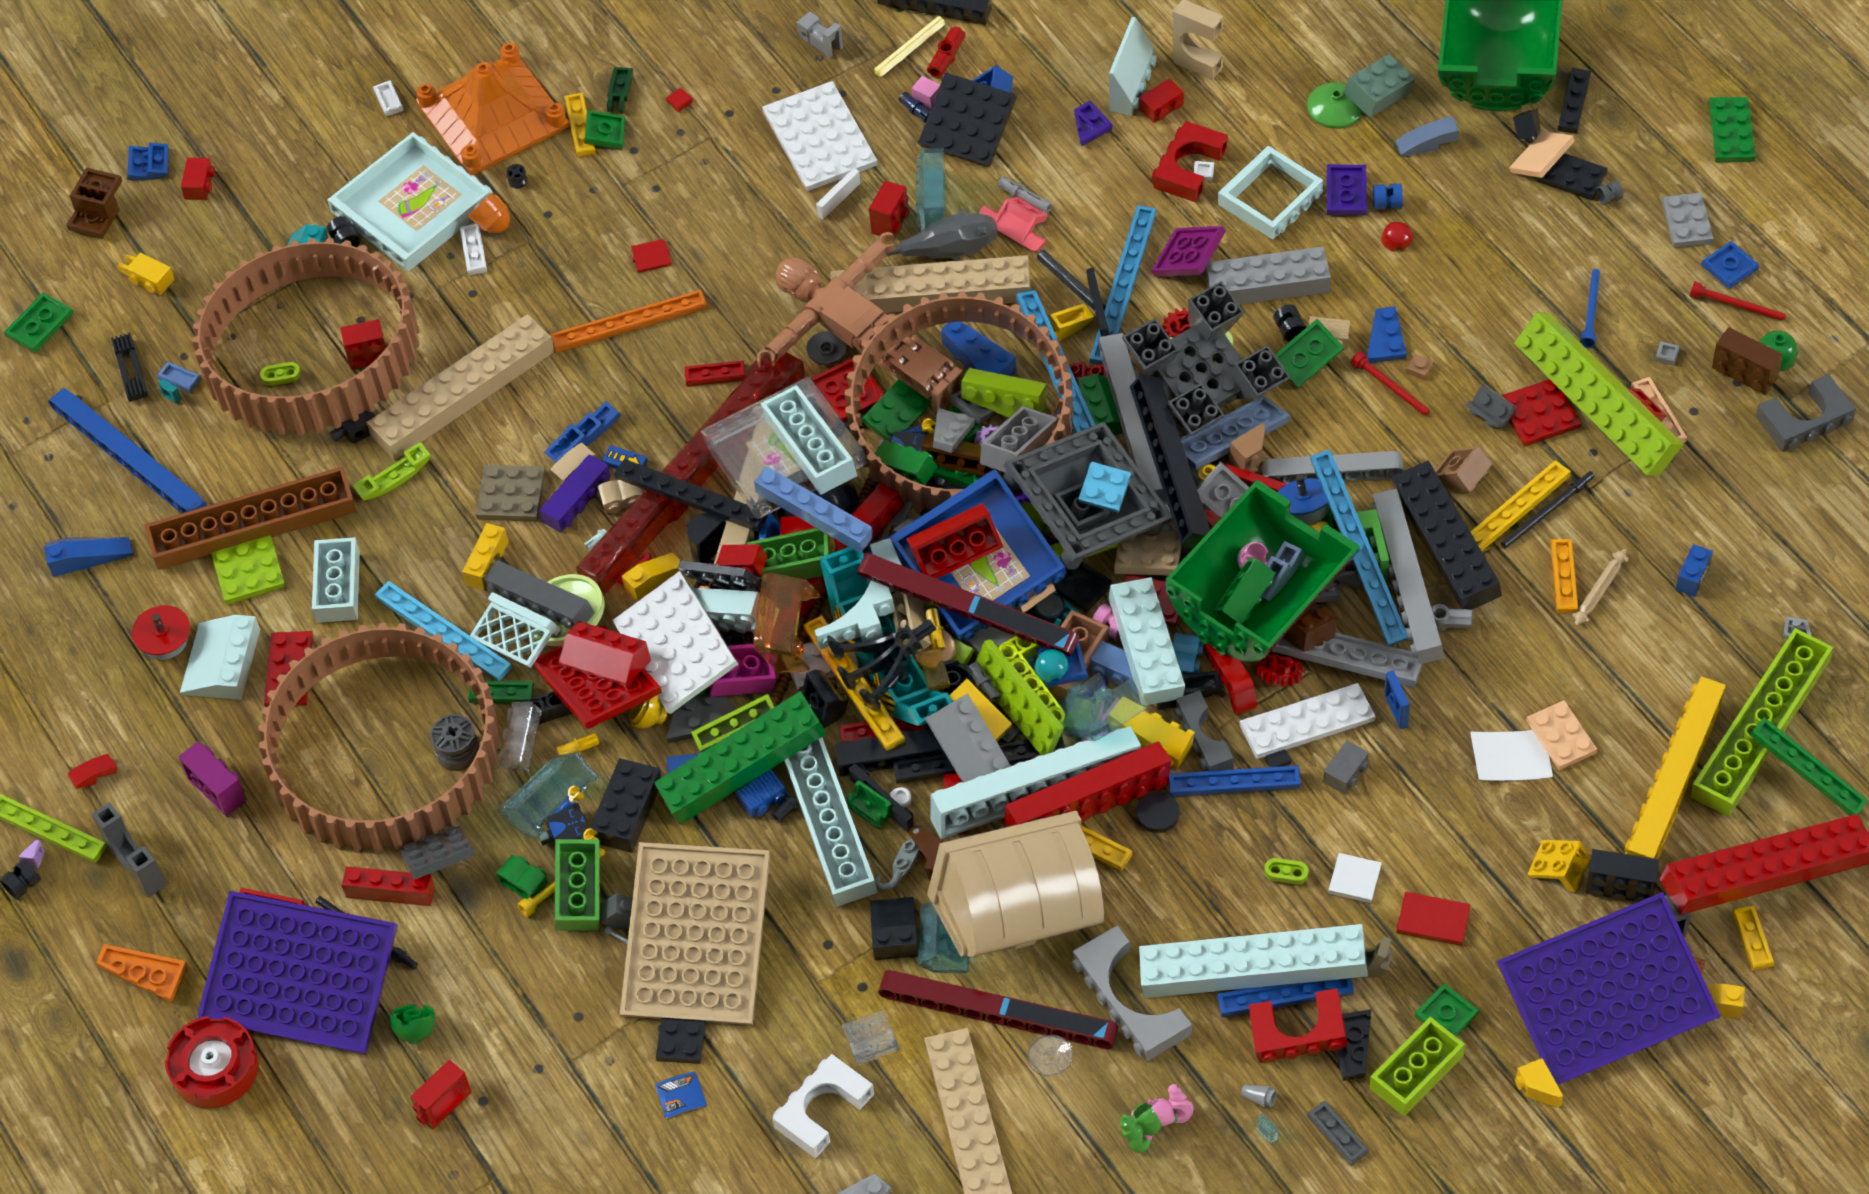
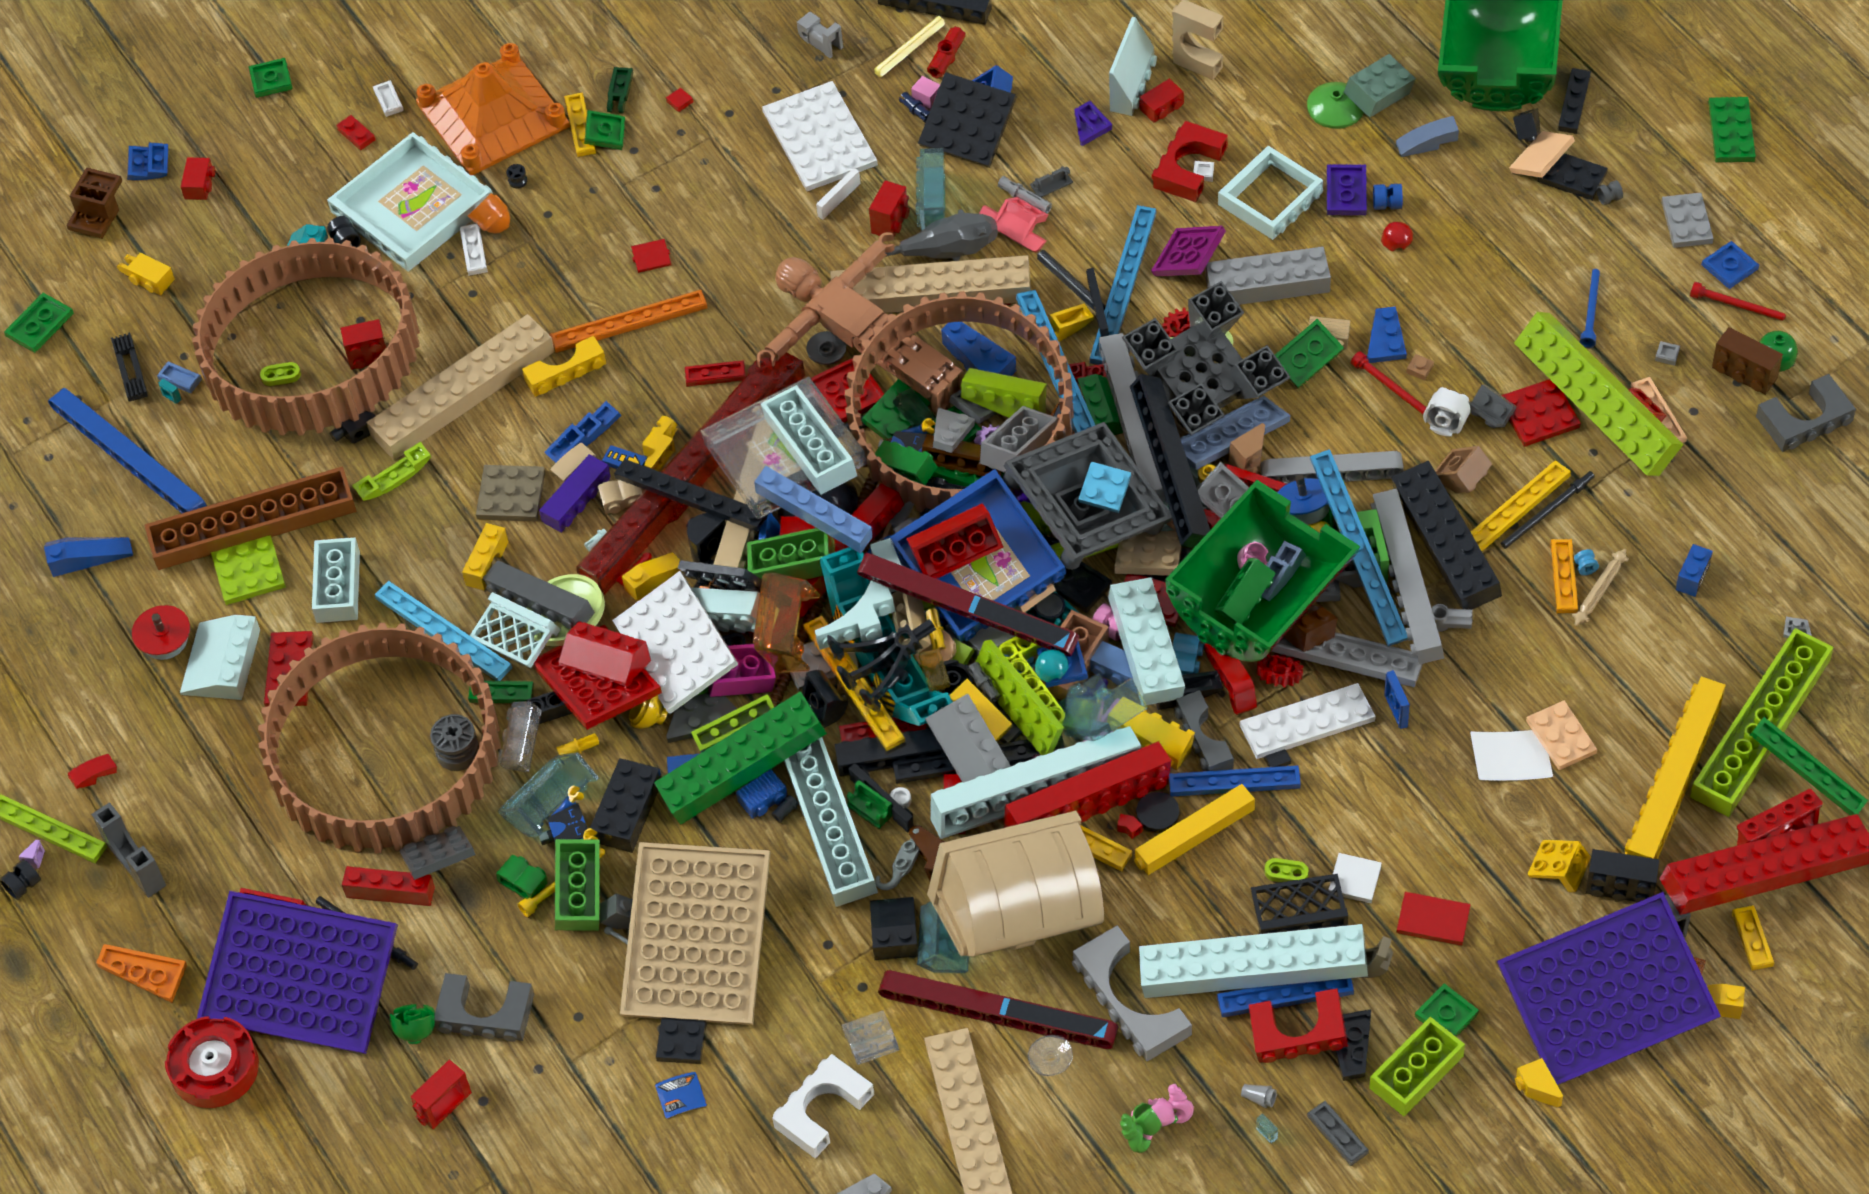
magenta brick [178,741,246,817] -> none
red brick [716,544,767,577] -> none
black wheel [1273,304,1307,343] -> none
flat silver brick [1323,740,1370,795] -> none
none -> green plate [248,58,293,98]
none -> red plate [336,115,375,150]
none -> dark grey arch [435,973,534,1042]
none -> yellow arch [522,336,606,397]
none -> yellow plate [642,416,678,472]
none -> clear green slope [893,388,936,427]
none -> dark grey hinge [1030,166,1073,197]
none -> red piece [1117,814,1143,839]
none -> yellow brick [1134,784,1255,875]
none -> black fence [1251,873,1348,934]
none -> white brick [1423,387,1470,436]
none -> dark azure wheel [1574,549,1599,575]
none -> red fence [1737,789,1823,845]

